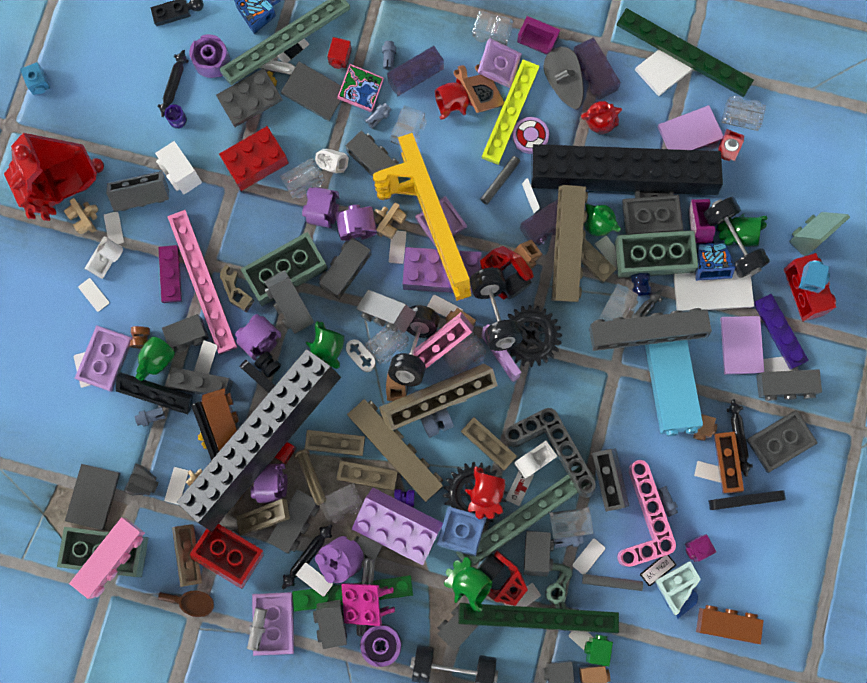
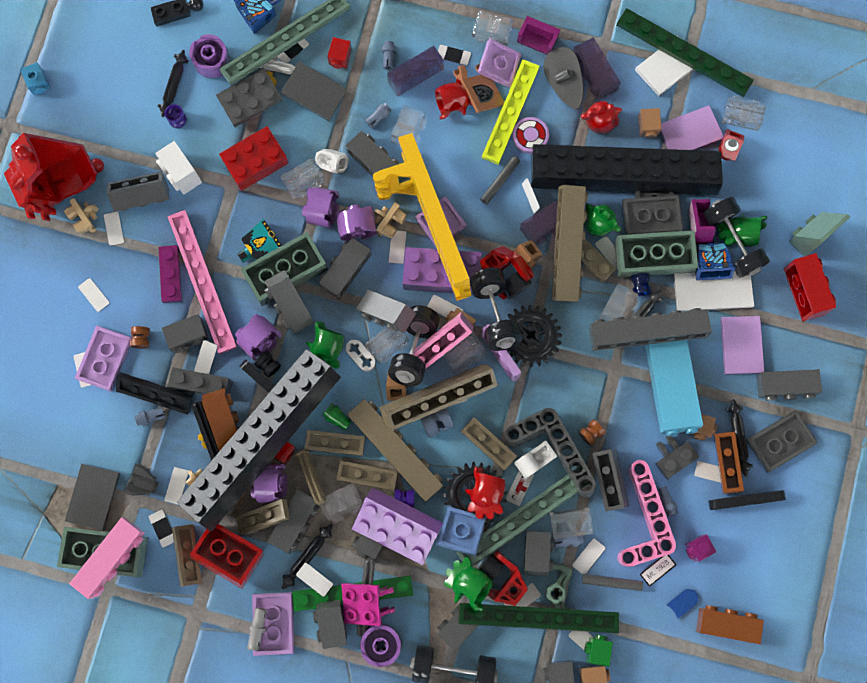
white plate [84,236,123,279] -> none
green piece [136,337,175,381] -> none
reddish brown piece [158,590,214,617] -> none
dark tan piece [220,265,255,313] -> none
medium lavender brick [315,536,364,583] -> none
tile [337,64,384,112] -> none
light aqua wing [655,561,700,615] -> none
dark purple plate [754,293,809,370] -> none
white sticker [763,357,798,372] -> none
dark azure brick [799,260,830,293] -> none
none -> sticker [149,510,174,548]
none -> torso [237,219,282,263]
none -> green cone [322,403,352,430]
none -> sticker [436,45,471,65]
none -> dark orange wheel [578,419,606,446]
none -> medium nougat brick [638,108,662,139]
none -> dark grey hinge [655,436,699,480]

